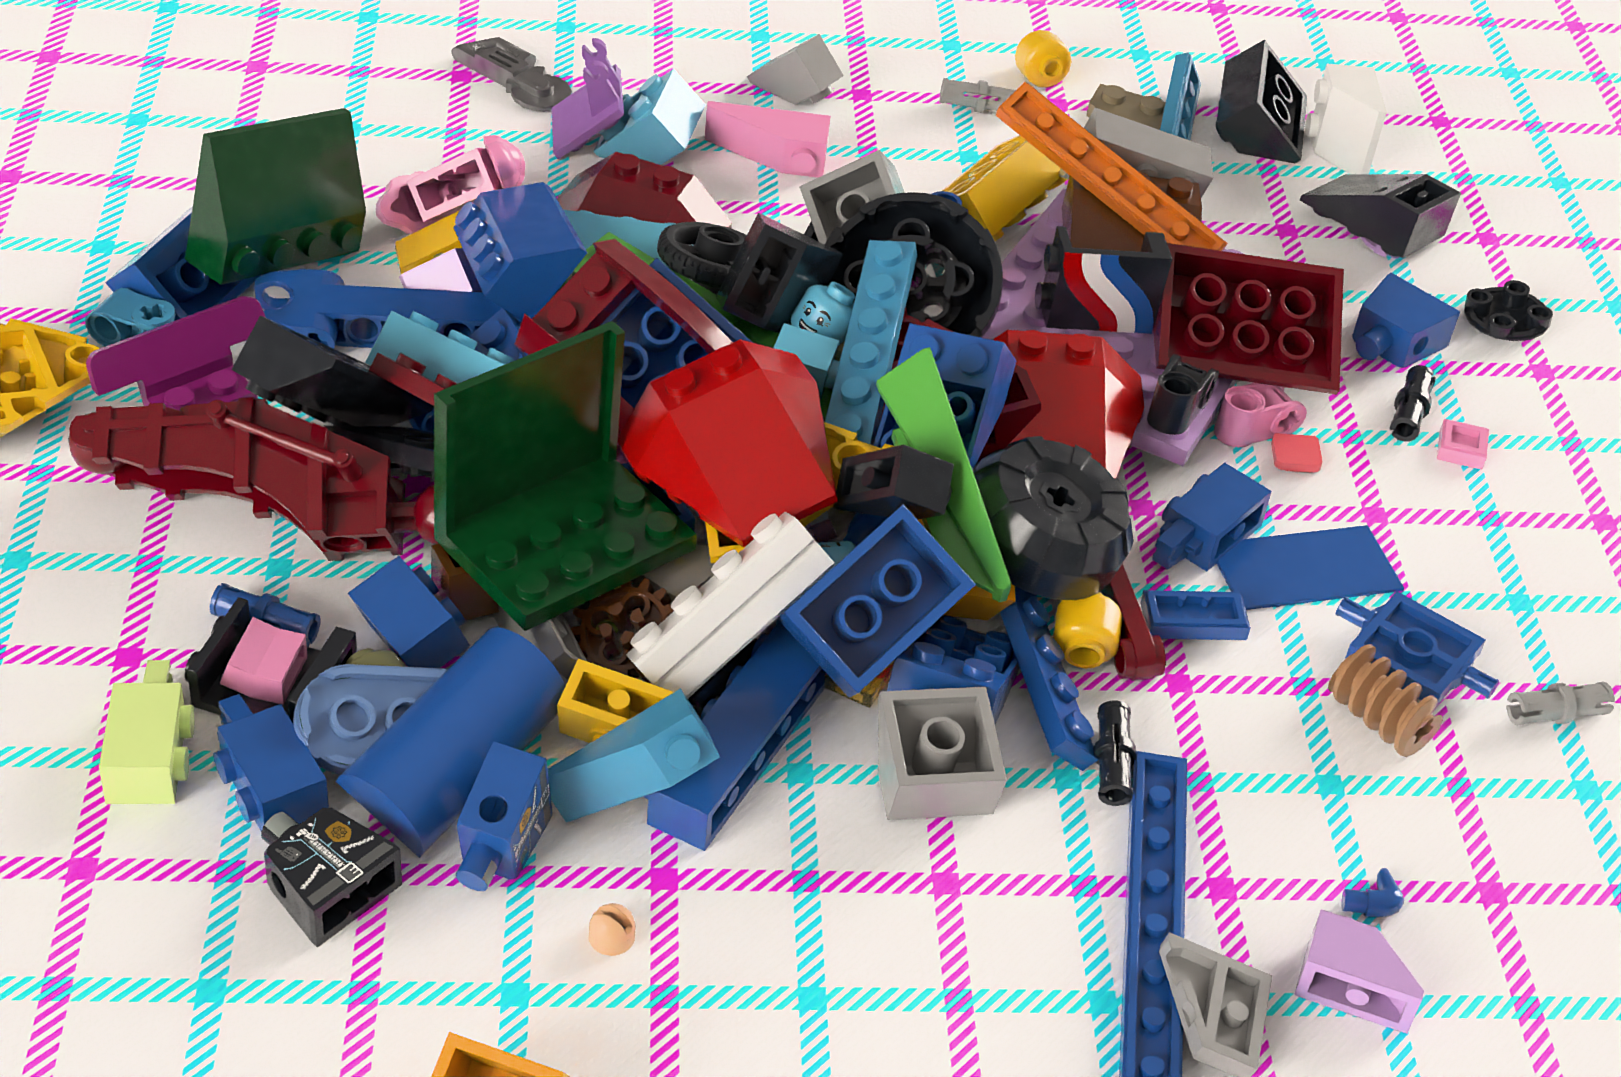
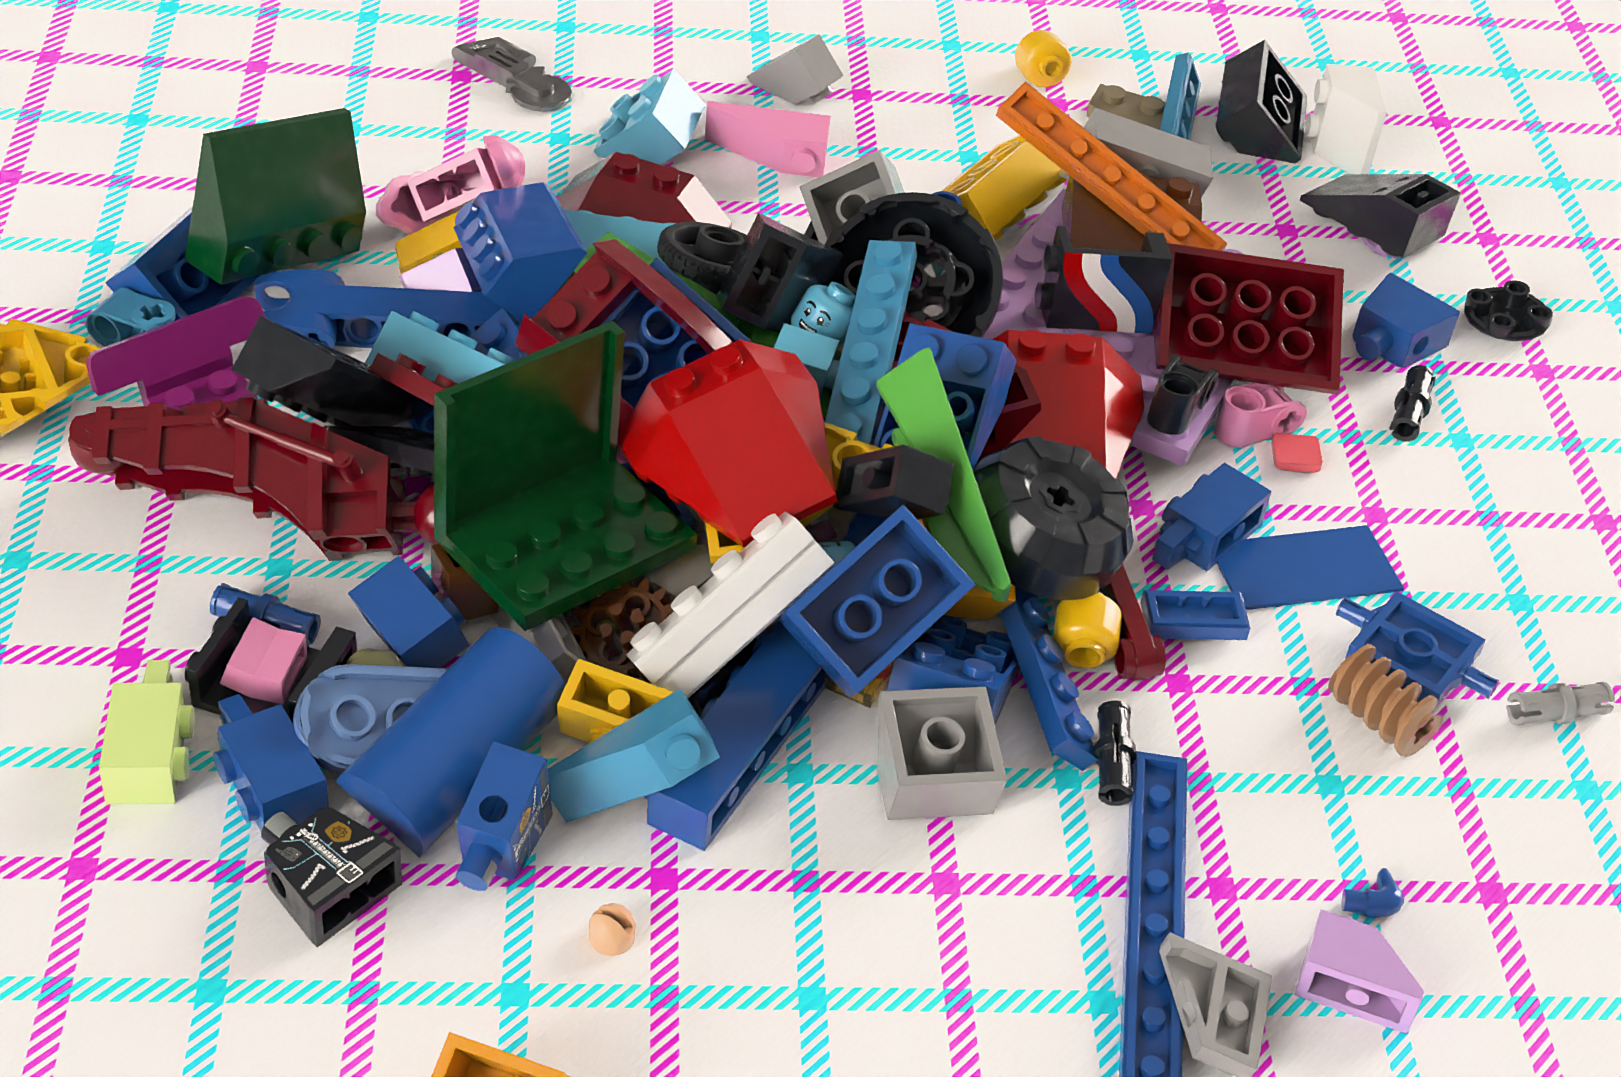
medium lavender plate [552,38,624,159] -> none
light grey pin [939,78,1016,113] -> none
bright pink tile [1437,419,1489,470] -> none

